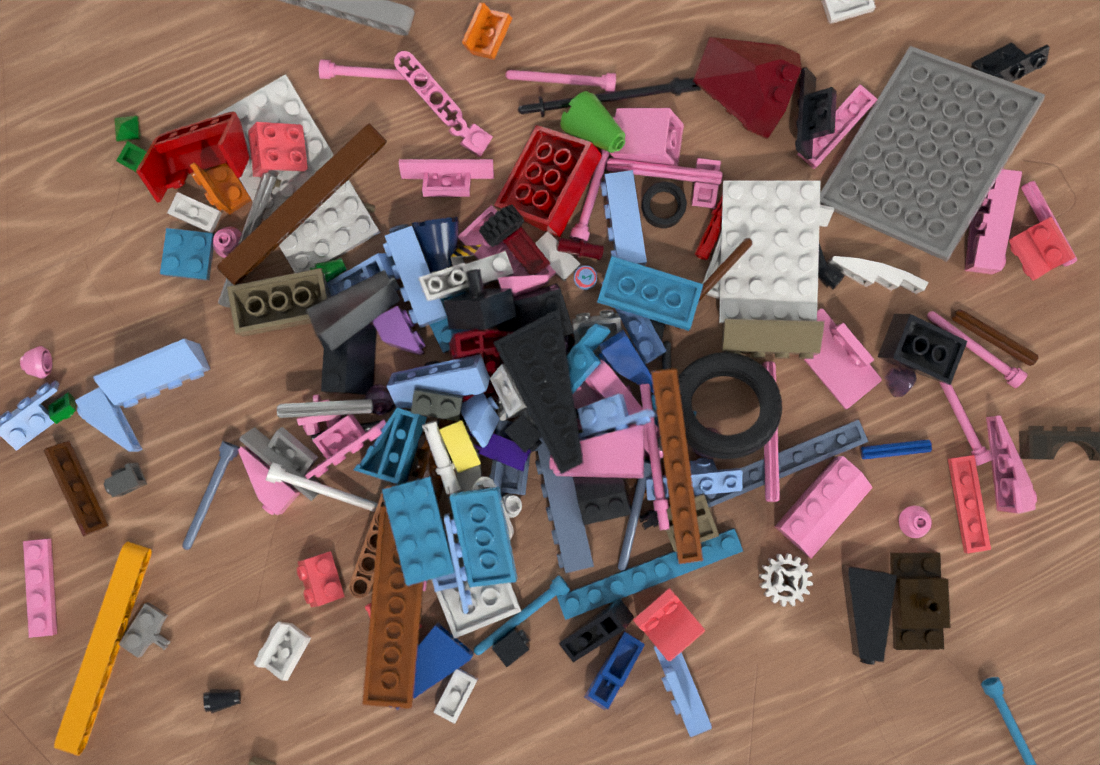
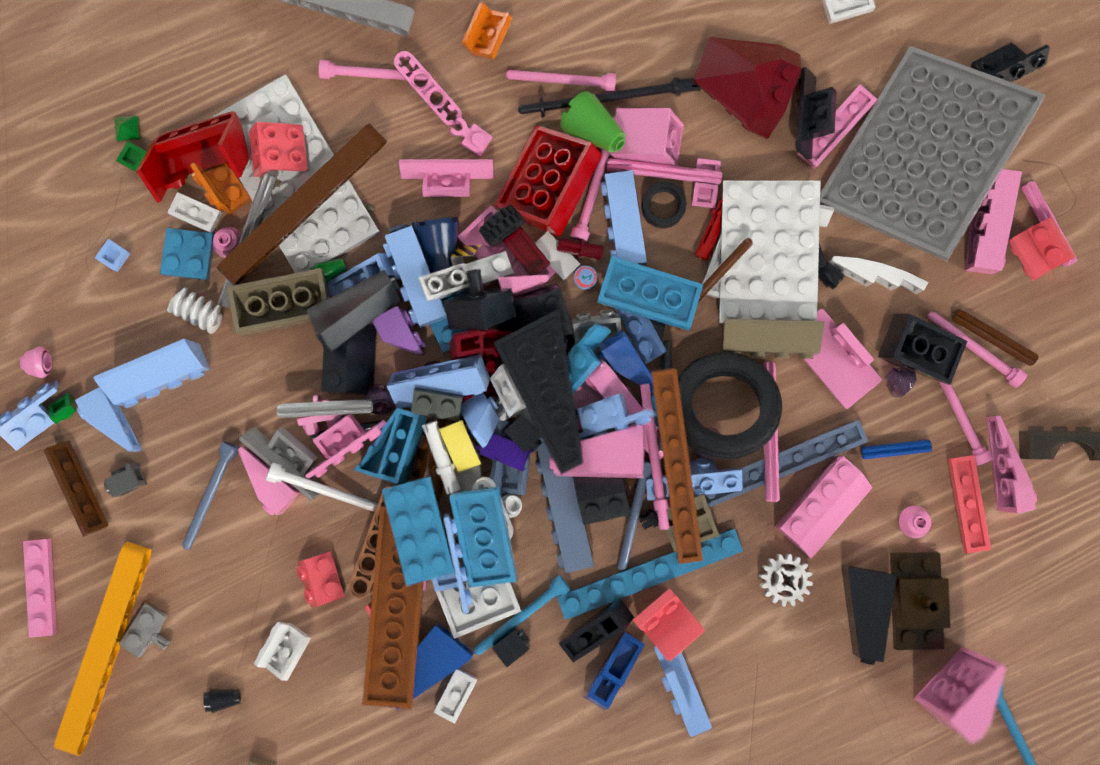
none -> light blue plate [95,239,131,272]
none -> white piece [167,287,223,334]
none -> bright pink slope [914,646,1006,744]

